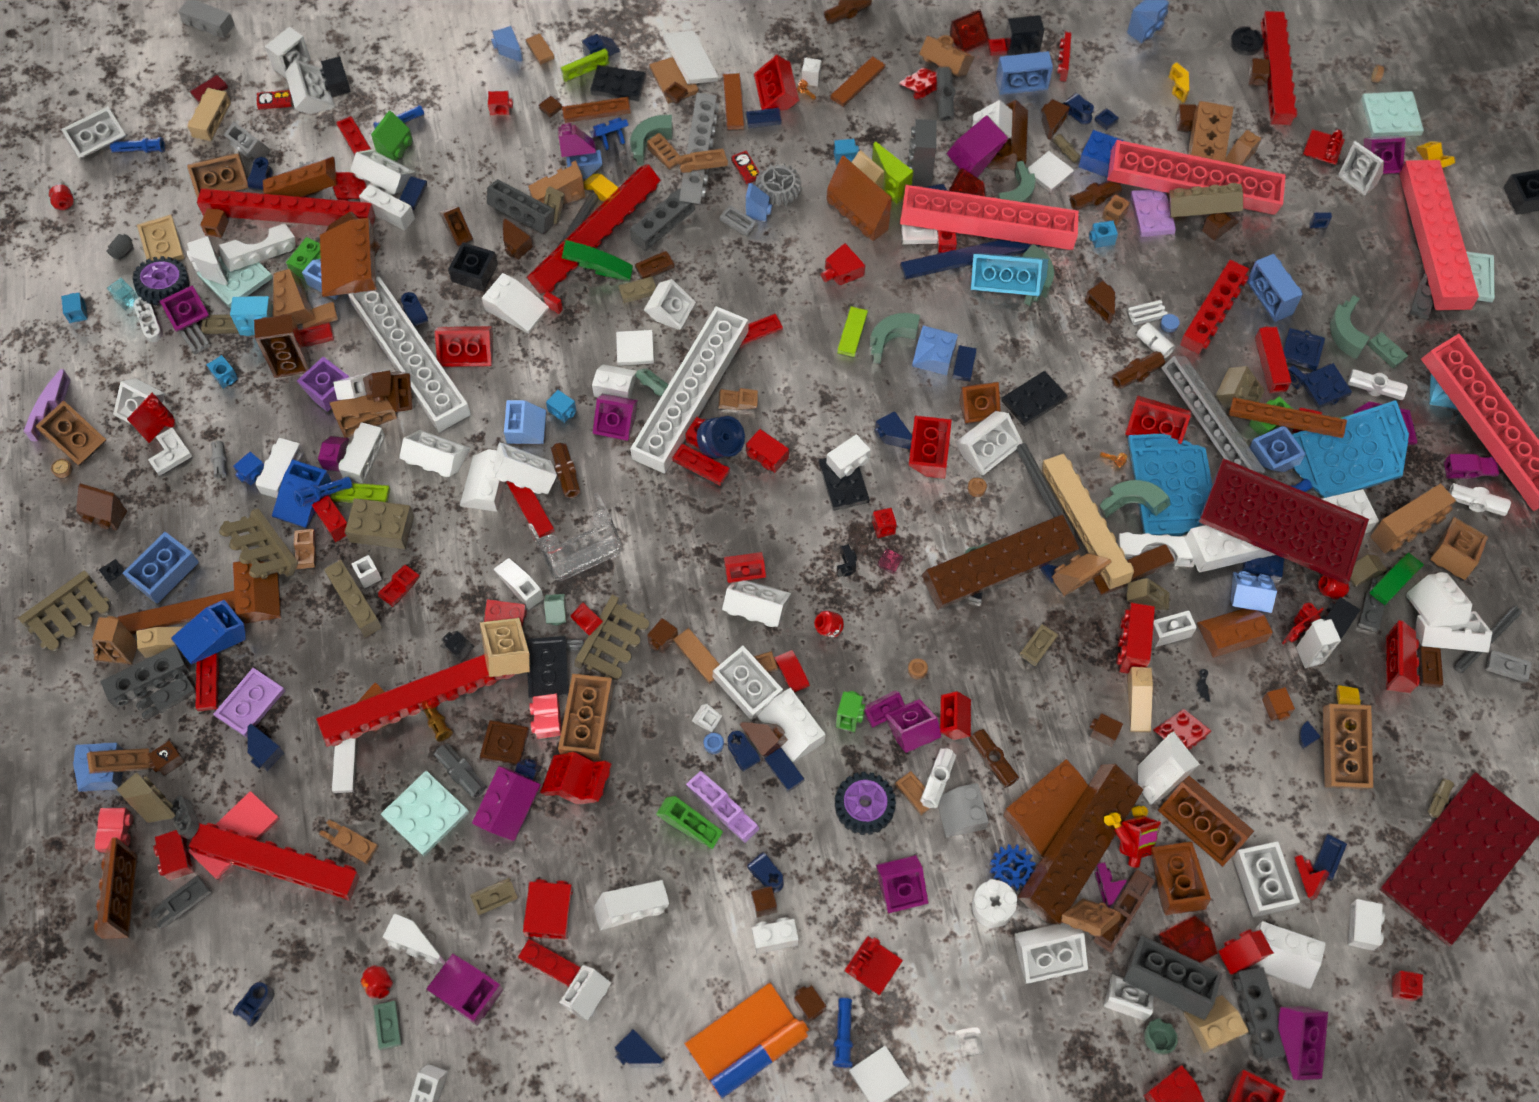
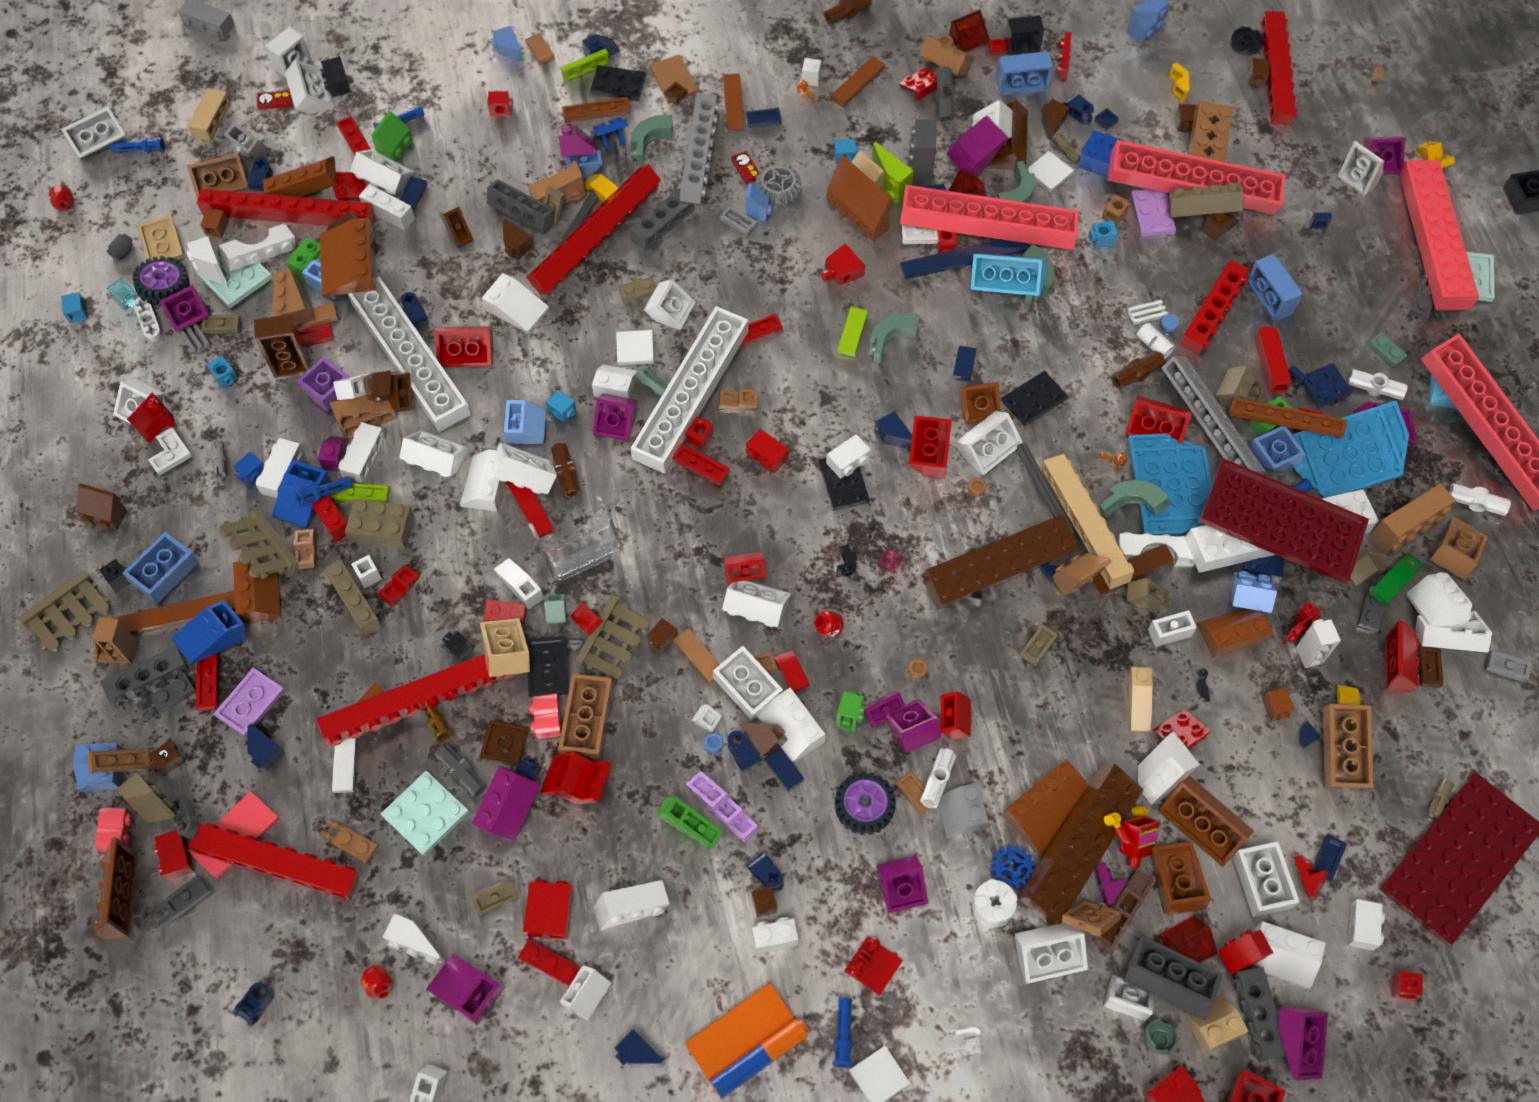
lavender slope [24,369,70,441] -> none
medium nougat slope [36,400,106,466] -> none
tile [51,459,72,478] -> none
tan slope [136,627,183,658] -> none
dark red tile [189,75,228,103] -> none
medium azure slope [230,296,273,336] -> none
sand green plate [373,1001,402,1050] -> none
black brick [448,242,498,292] -> none
reddish brown tile [539,96,562,118] -> none
red tile [543,292,563,314] -> none
green slope [562,240,633,282] -> none
reddish brown plate [635,251,675,279] -> none
medium nougat slope [647,133,680,170] -> none
white tile [663,31,719,84] -> none
medium nougat hinge [677,149,728,173] -> none
dark blue wheel [697,416,745,459] -> none
red slope [754,54,799,111] -> none
reddish brown brick [794,985,827,1023] -> none
red brick [872,507,897,538] -> none
medium blue slope [912,326,958,375] -> none
reddish brown piece [969,729,1019,789] -> none
reddish brown piece [1069,181,1122,210] -> none
reddish brown slope [1085,281,1115,325] -> none
reddish brown brick [1089,713,1123,747] -> none
red brick [1116,603,1155,673] -> none
medium nougat slope [1225,130,1261,166] -> none
dark blue plate [1283,328,1325,370] -> none
red hinge [1303,129,1345,165] -> none
red head [1318,575,1349,600] -> none
black brick [1320,597,1361,640] -> none
sand green arch [1330,295,1370,359] -> none
light aqua plate [1361,91,1424,137] -> none
magenta piece [1444,454,1499,479] -> none
dark grey axle [1454,606,1522,673] -> none

